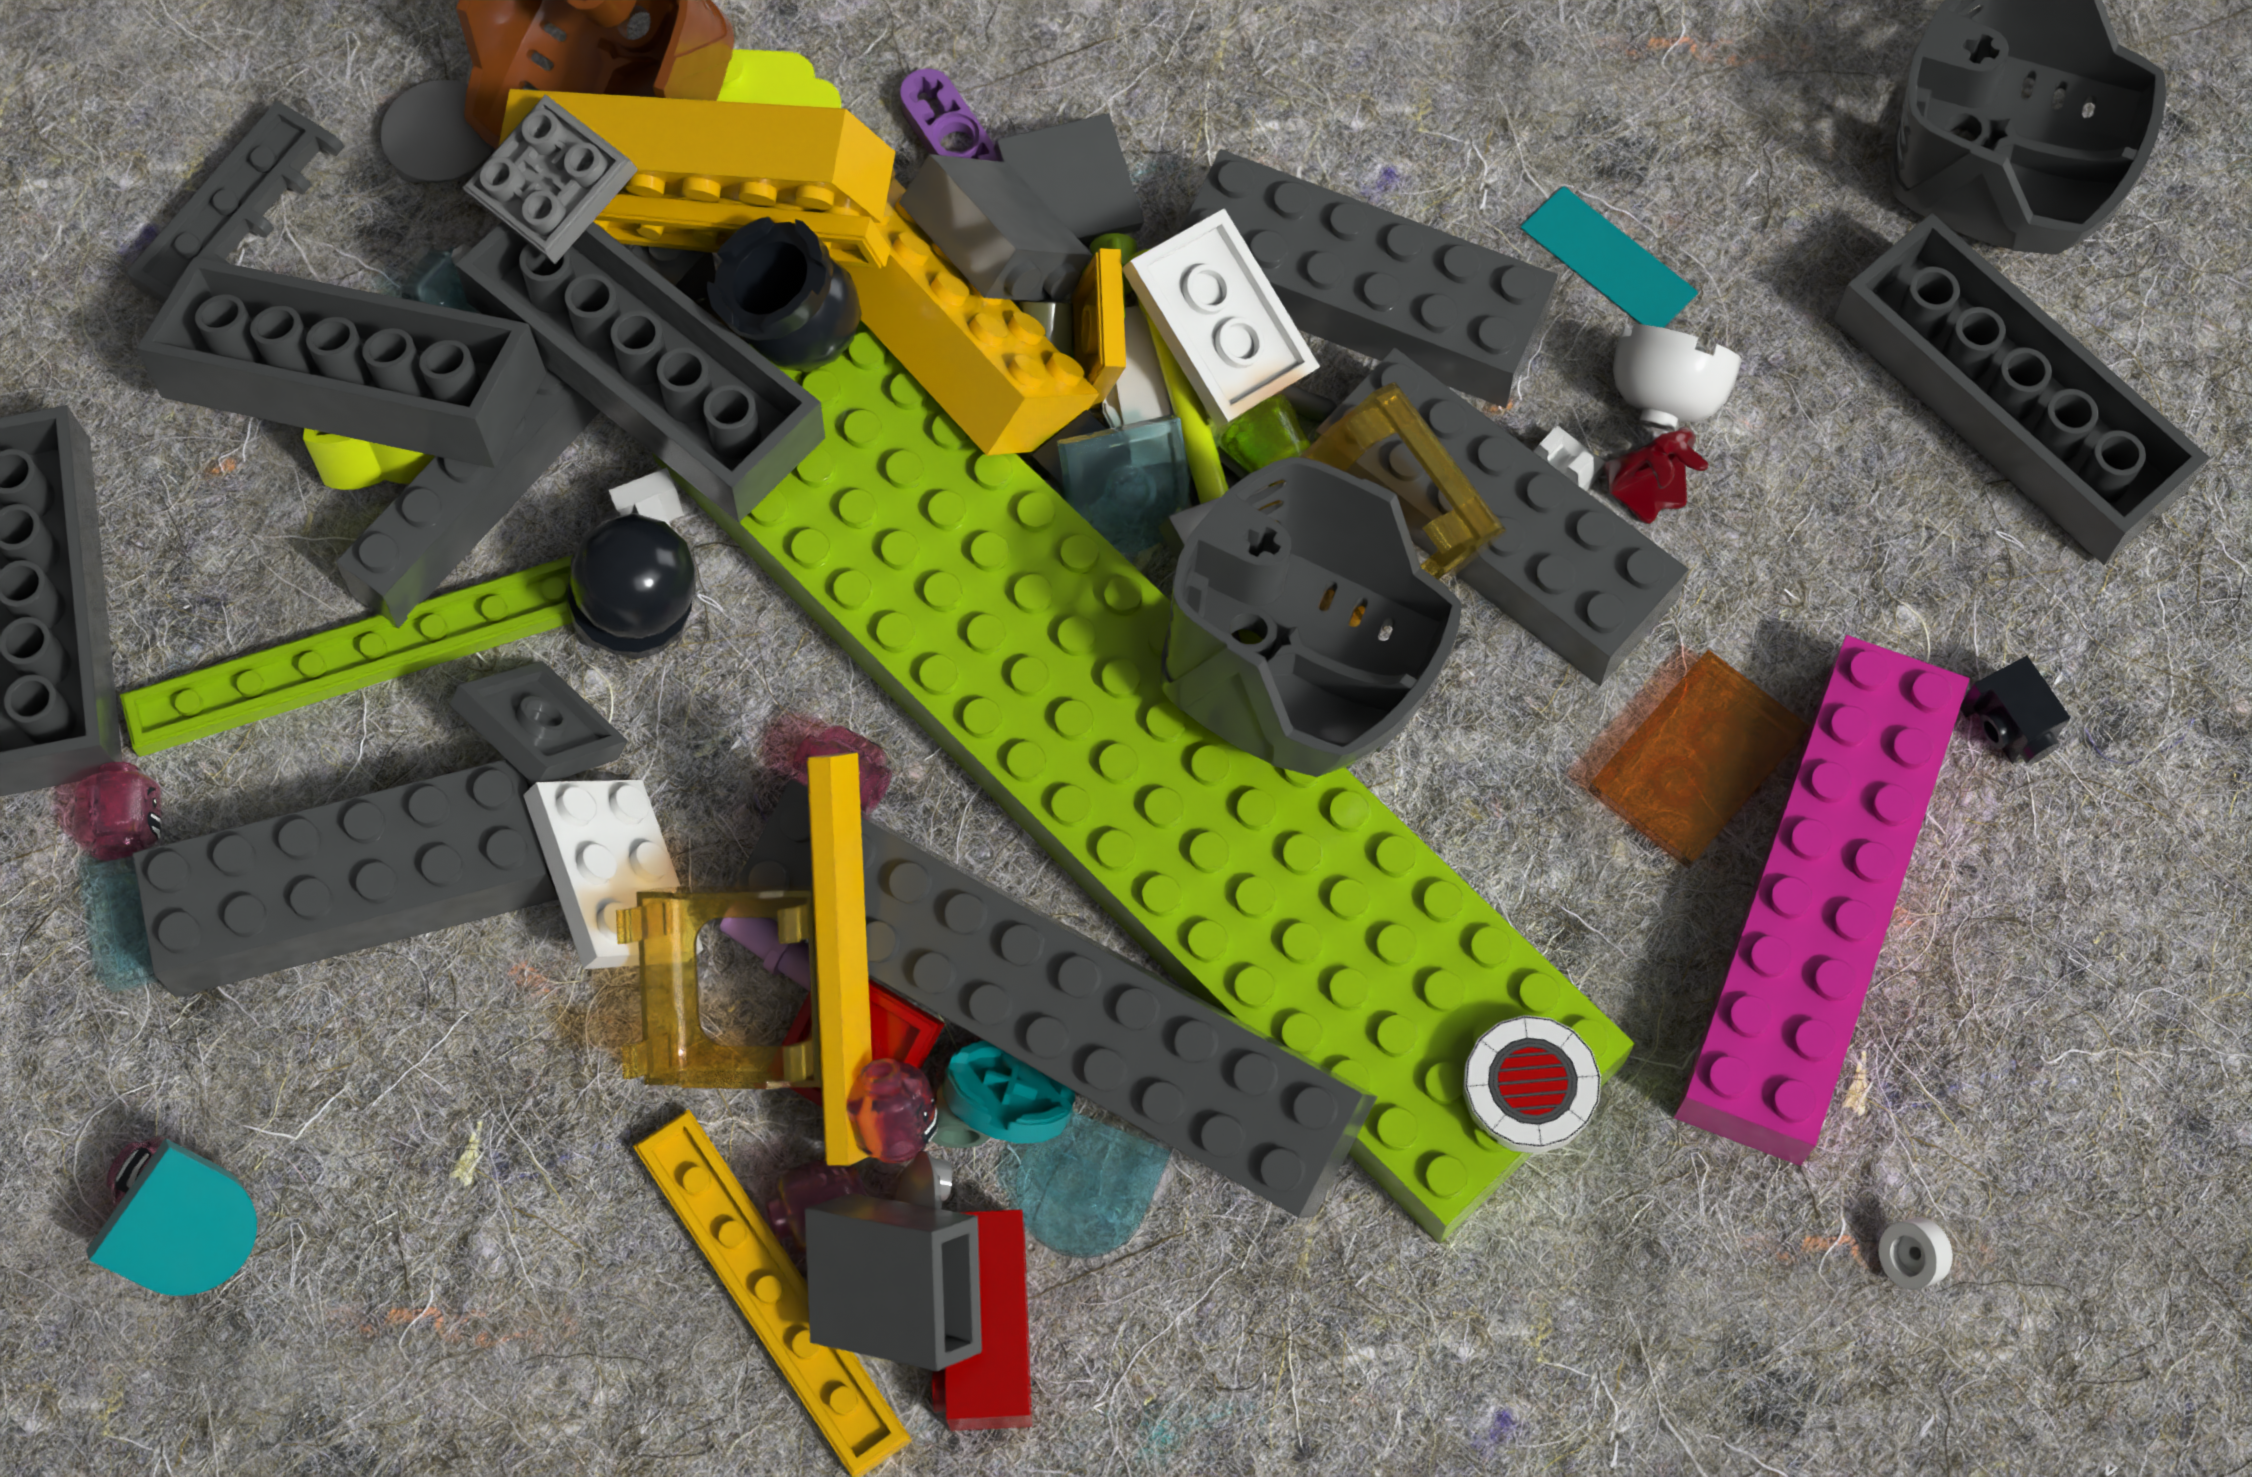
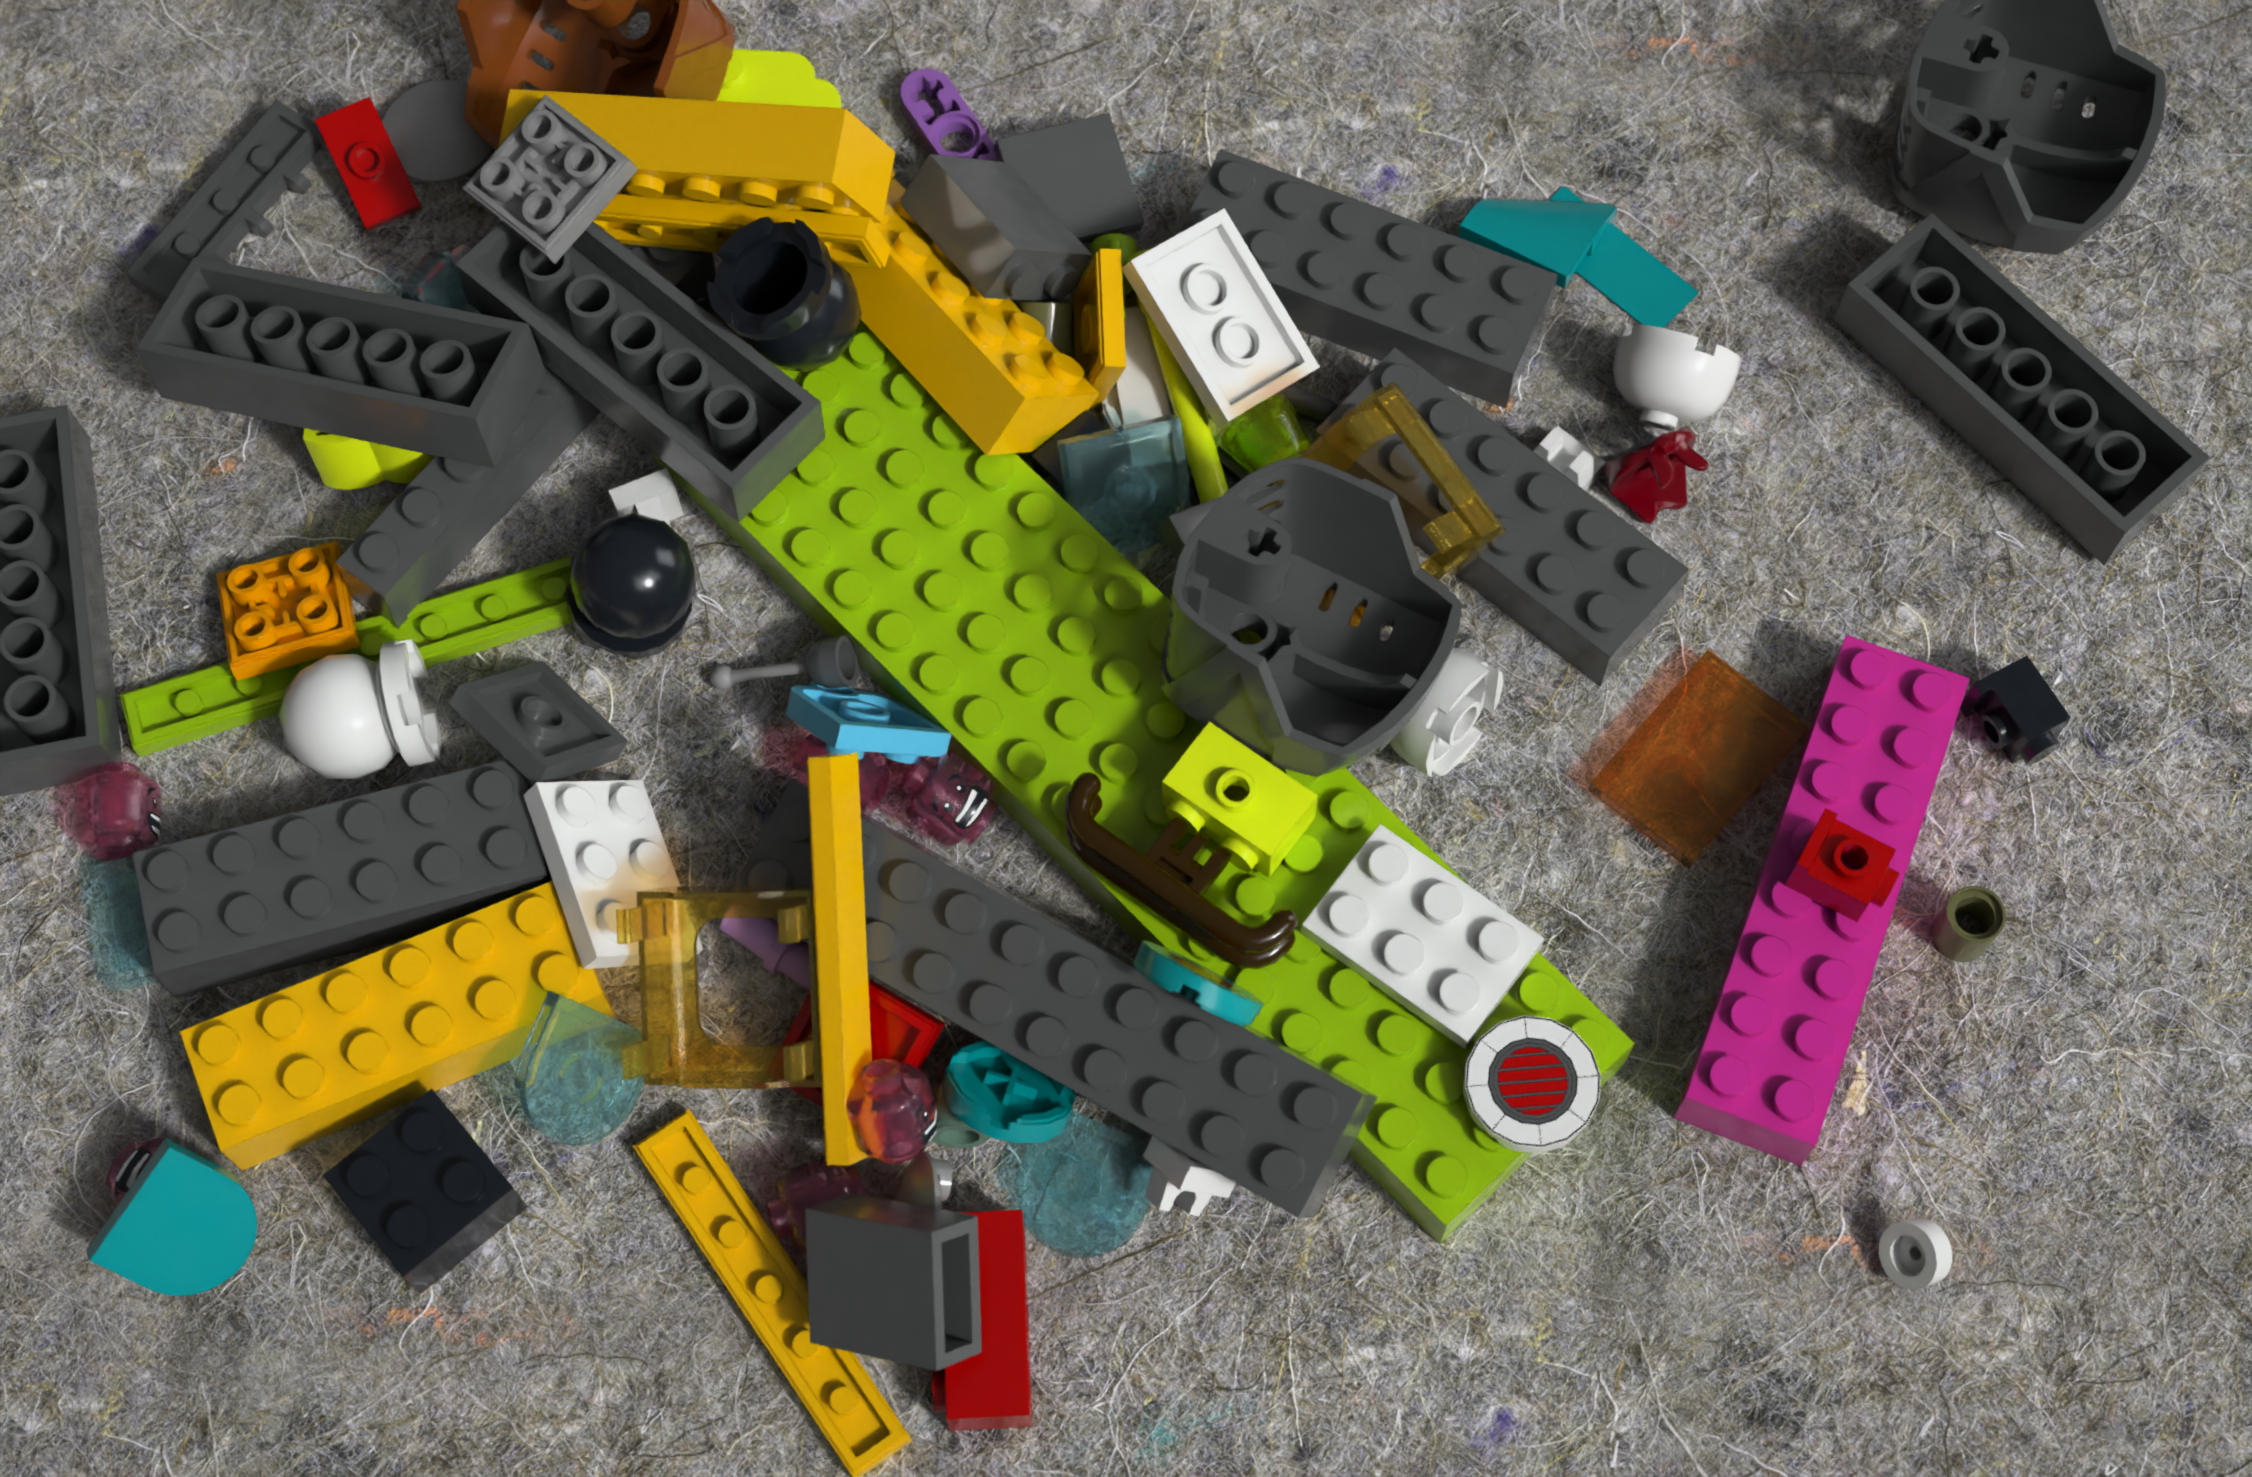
none -> yellow brick [180,880,615,1171]
none -> light orange tile [216,540,361,681]
none -> white tile [279,639,441,779]
none -> red plate [314,97,422,232]
none -> black brick [322,1089,528,1294]
none -> clear light blue tile [514,991,663,1146]
none -> dark grey hinge [710,635,858,690]
none -> medium azure plate [785,681,952,764]
none -> clear pink head [899,751,999,847]
none -> dark brown piece [1064,772,1297,969]
none -> teal tile [1132,940,1263,1026]
none -> white tile [1143,1136,1236,1216]
none -> neon yellow brick [1162,721,1318,878]
none -> white plate [1301,824,1545,1049]
none -> white cylinder [1390,648,1503,777]
none -> teal slope [1458,198,1617,289]
none -> red brick [1785,808,1900,922]
none -> olive beam [1932,886,2006,962]

